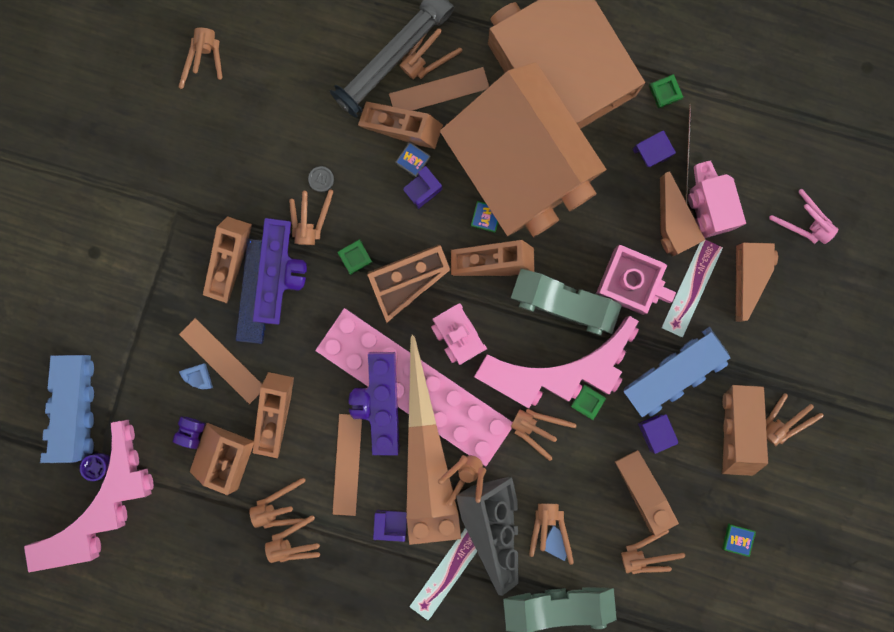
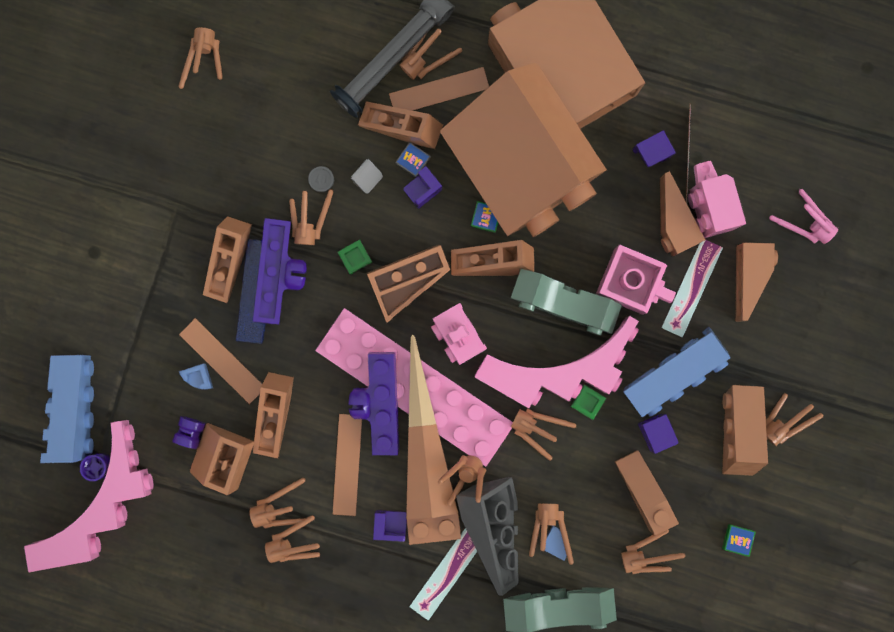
green tile [649,74,683,109] -> none
none -> light grey slope [351,159,383,194]

